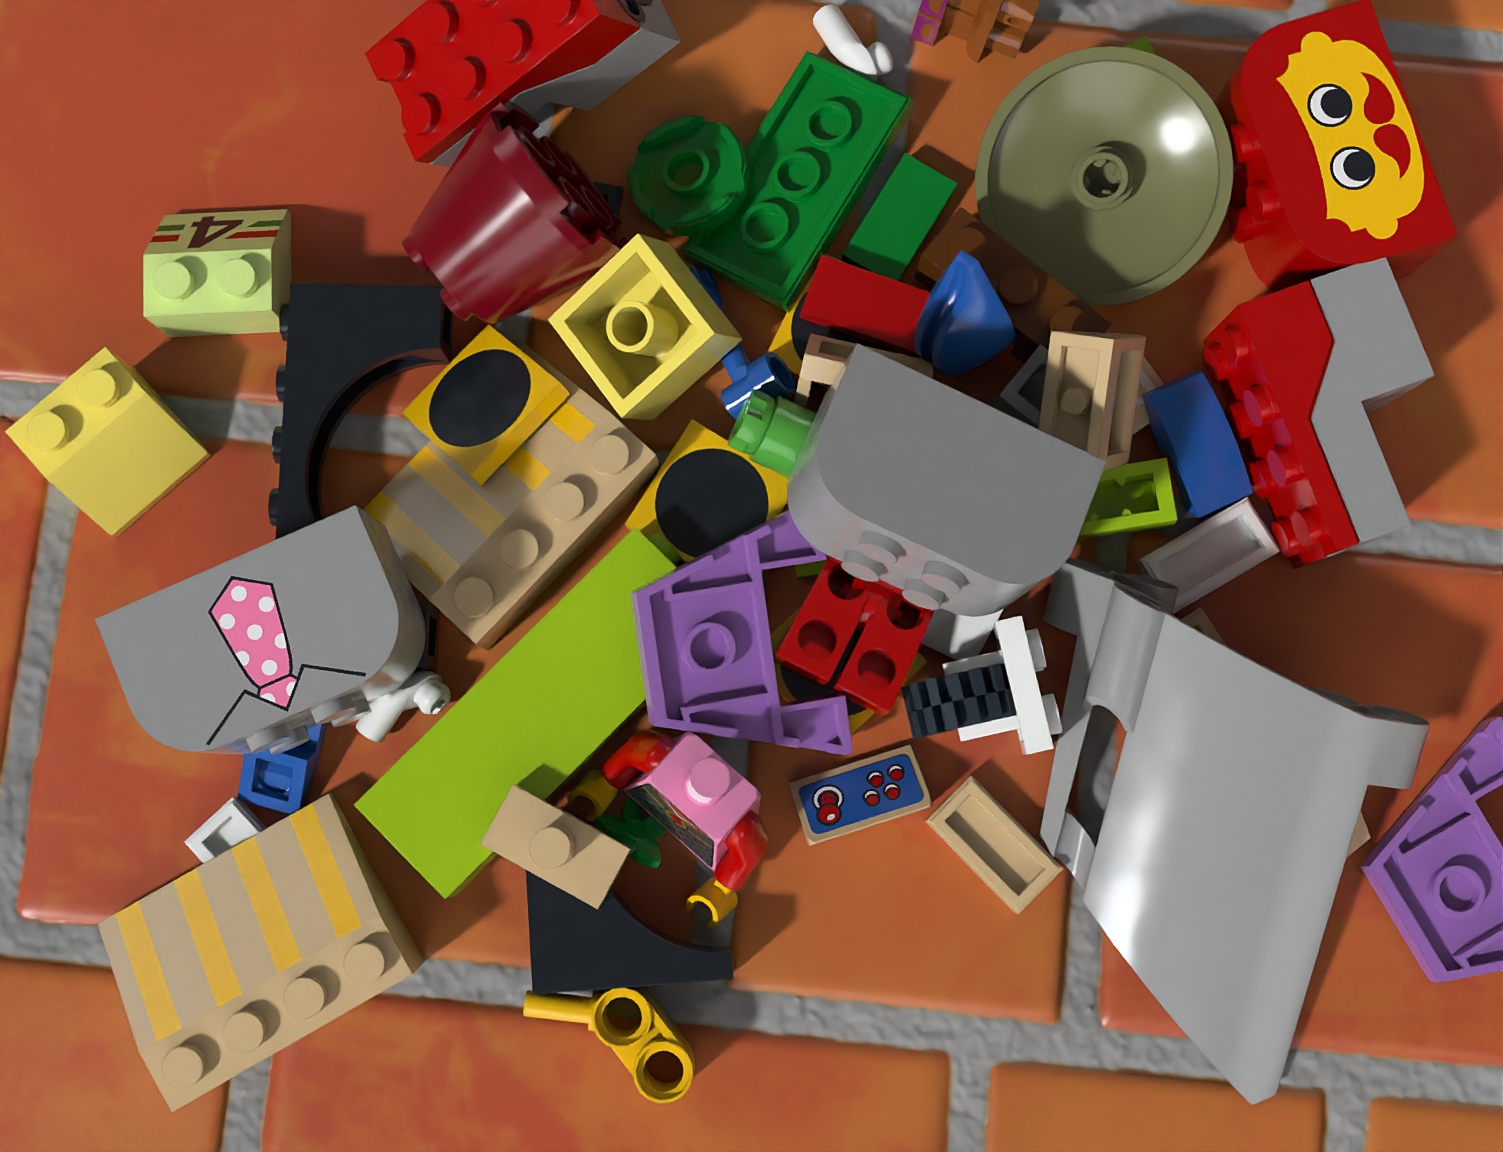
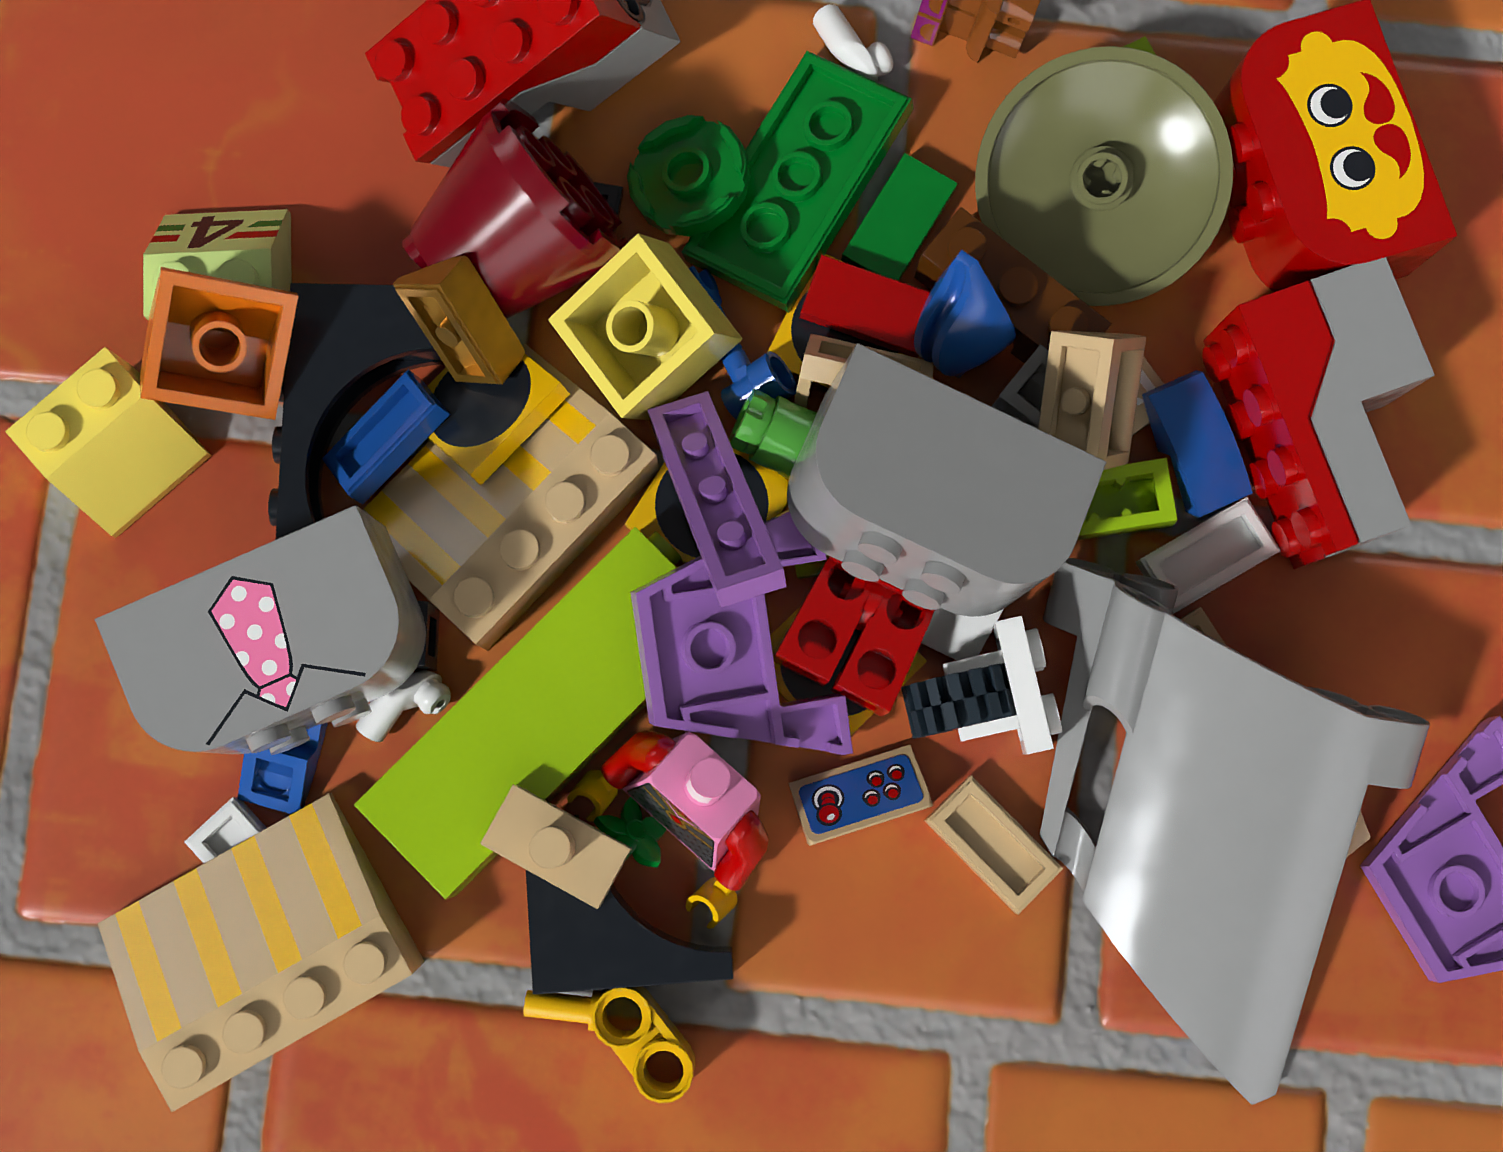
none -> orange slope [139,267,299,420]
none -> blue tile [322,369,450,504]
none -> pearl gold slope [393,256,525,384]
none -> medium lavender plate [648,391,787,608]

